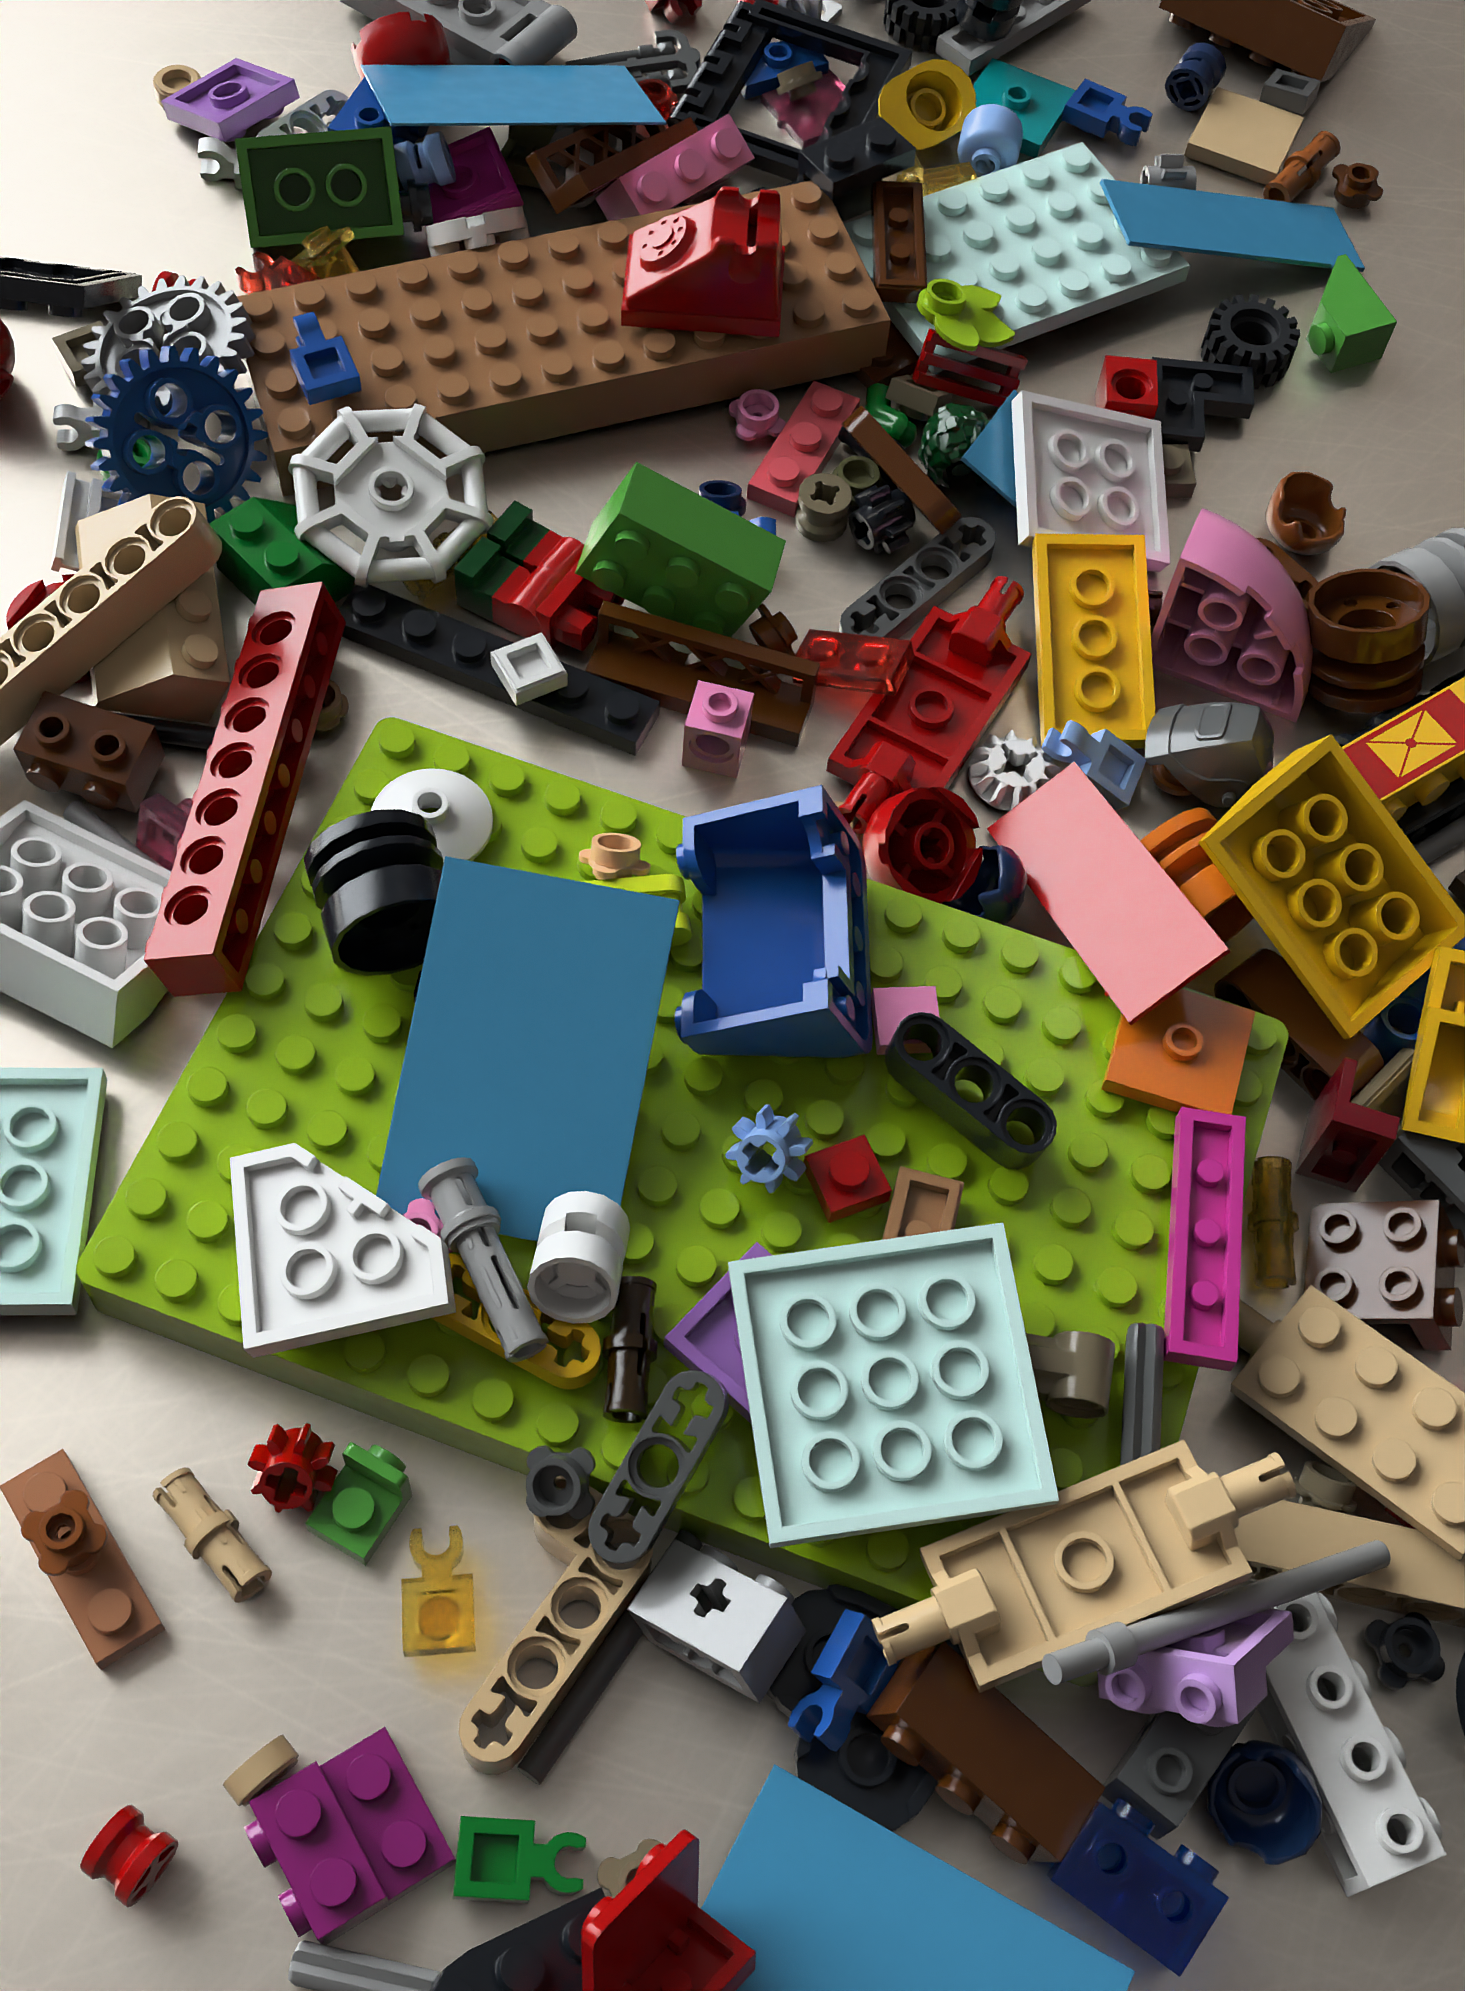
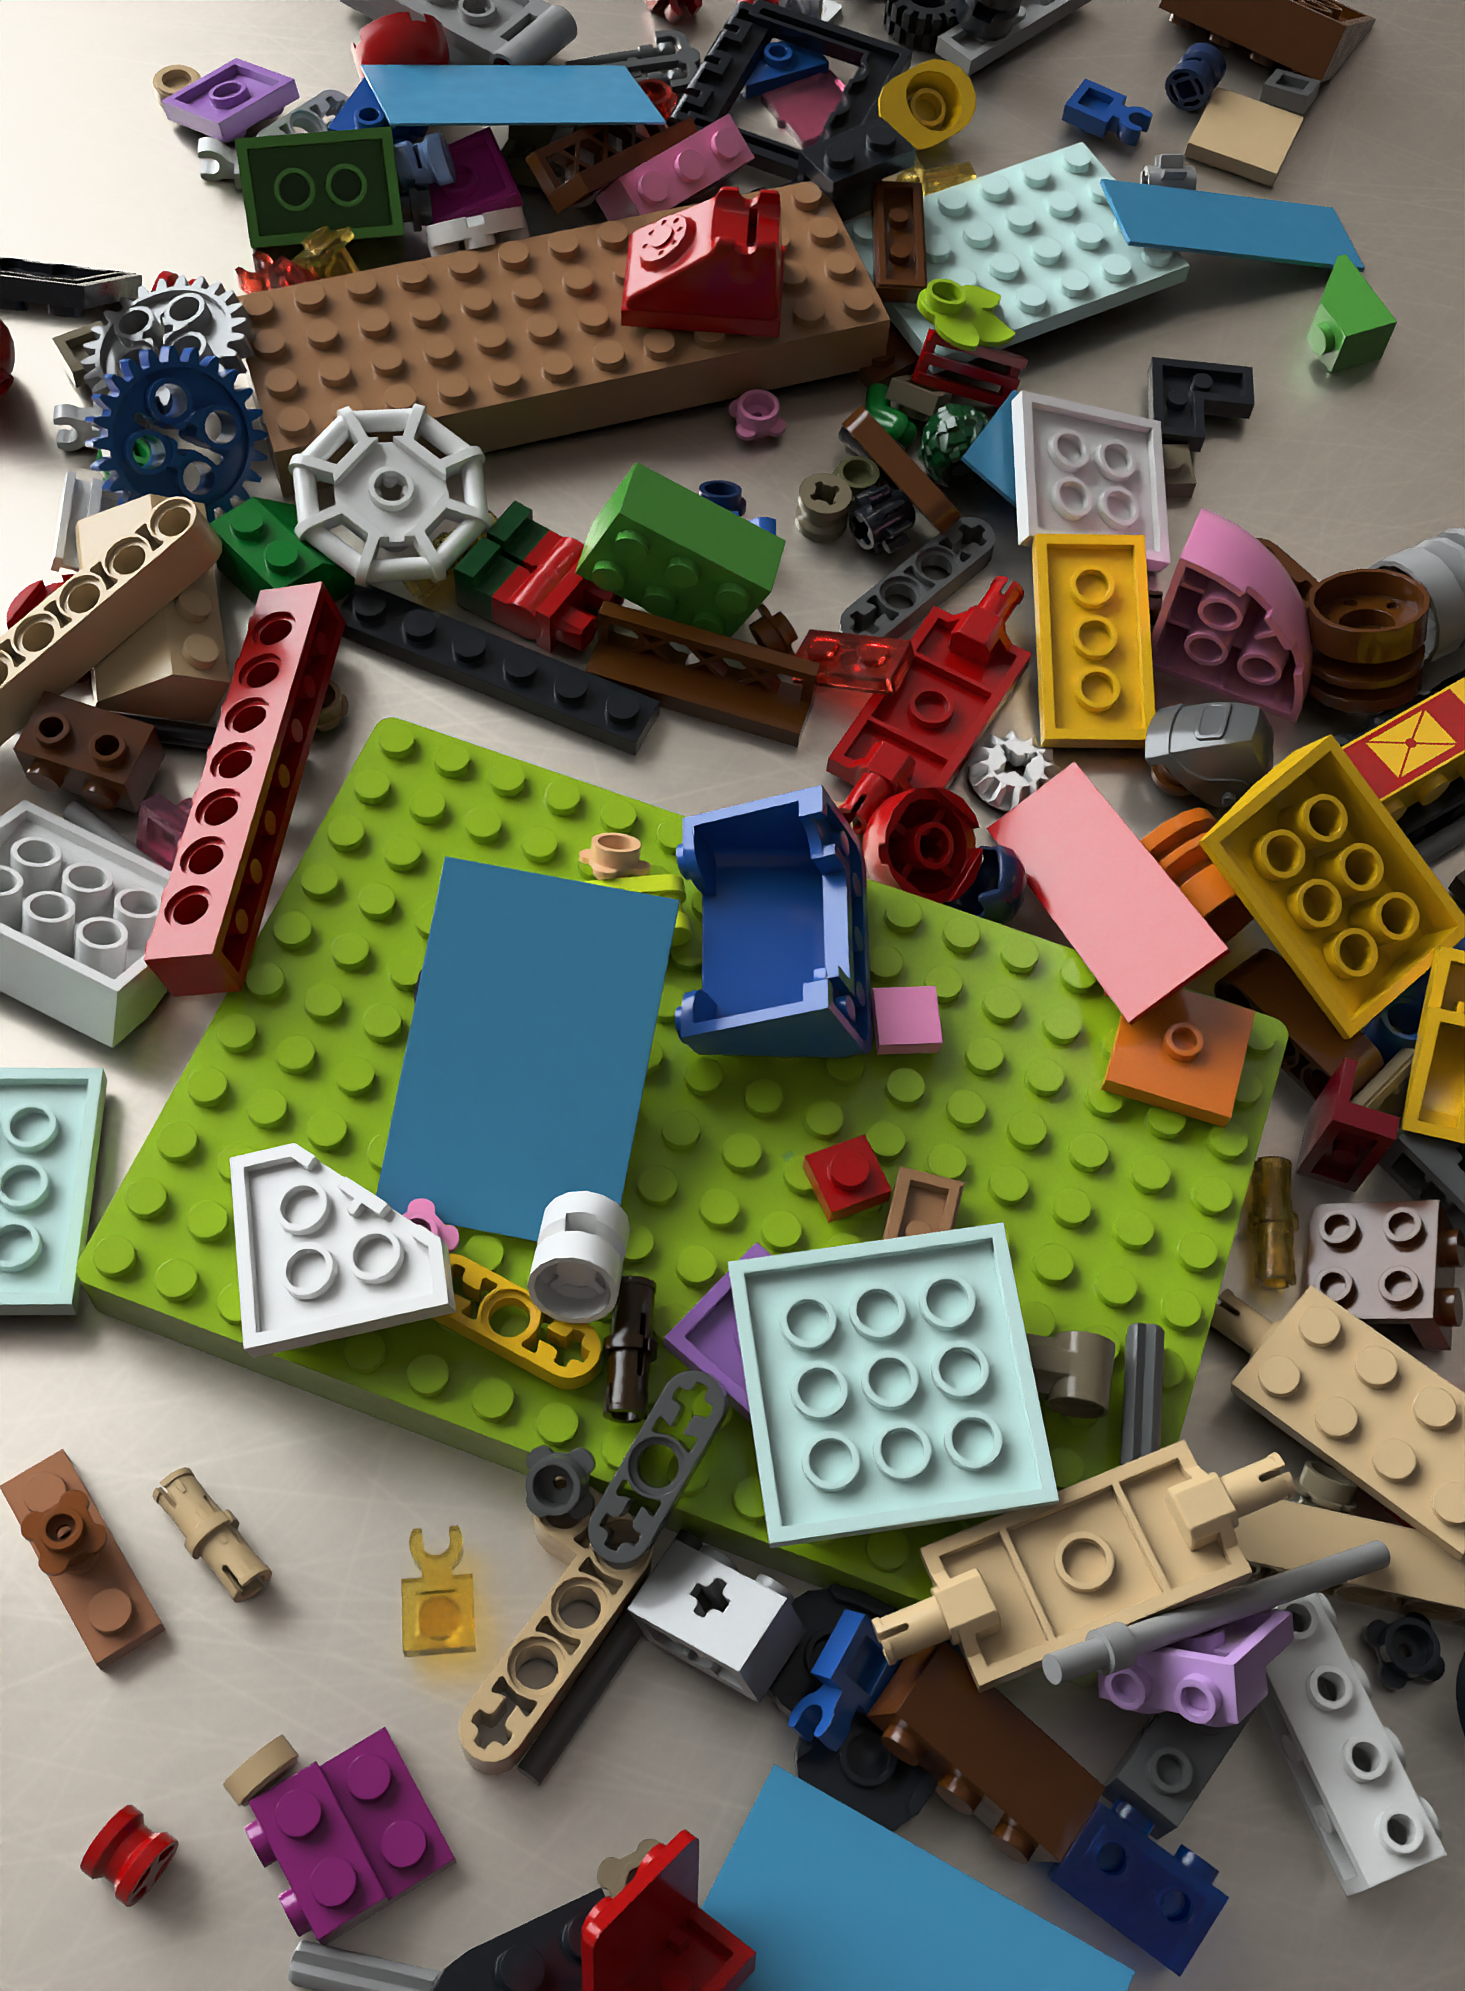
red gear [247,1423,338,1513] -> none
blue plate [289,312,362,405] -> none
black wheel [304,809,444,976] -> none
bright green bracket [305,1442,412,1566] -> none
white dish [371,769,493,862] -> none
light grey pin [418,1157,549,1362] -> none
green plate [452,1816,586,1903] -> none
white tile [490,632,568,706] -> none
bright pink brick [682,680,754,778] -> none
light blue gear [725,1104,813,1193] -> none
coral plate [746,381,860,517] -> none
dark tan plate [776,61,823,102] -> none
black beam [885,1012,1057,1170] -> none
light blue head [957,104,1023,177] -> none
teal plate [973,58,1076,158] -> none
light blue plate [1041,720,1146,810] -> none
red brick [1095,355,1158,420] -> none
dark pink plate [1164,1107,1246,1371] -> none
black tyre [1201,294,1300,390] -> none
dark blue hair [1207,1740,1322,1865] -> none
dark orange pin [1263,131,1341,202] -> none
dark orange hair [1265,472,1346,556] -> none
reddish brown plate [1332,163,1383,209] -> none

